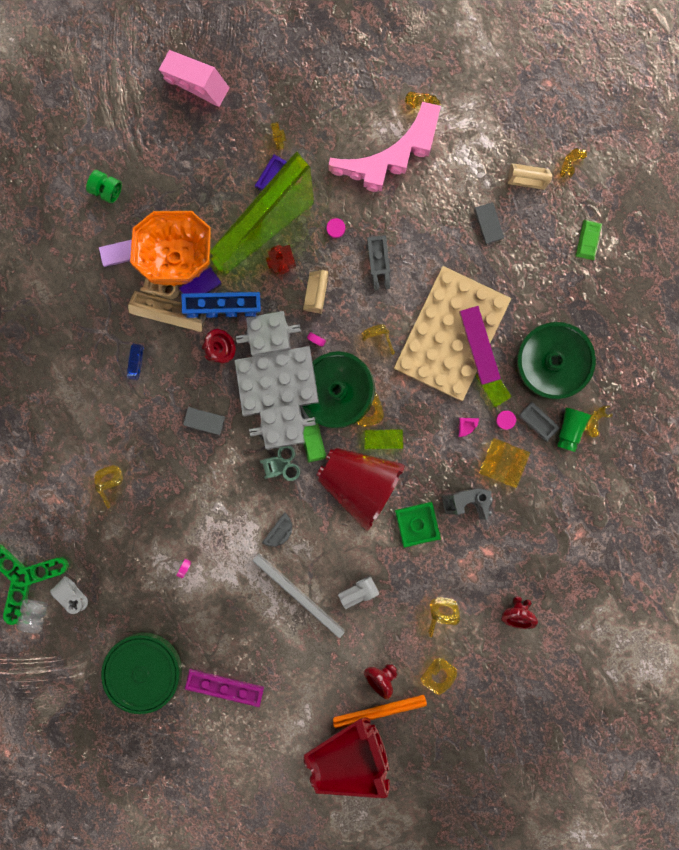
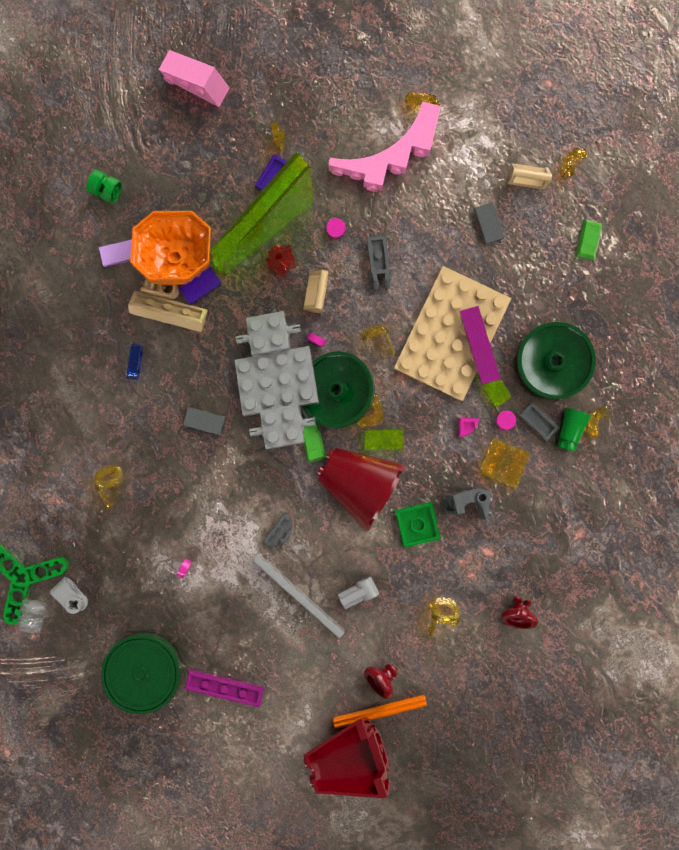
blue brick [181,292,261,318] -> none
dark red hair [202,329,236,364] -> none
sand green piece [260,446,300,481] -> none
clear yellow piece [421,658,457,695] -> none

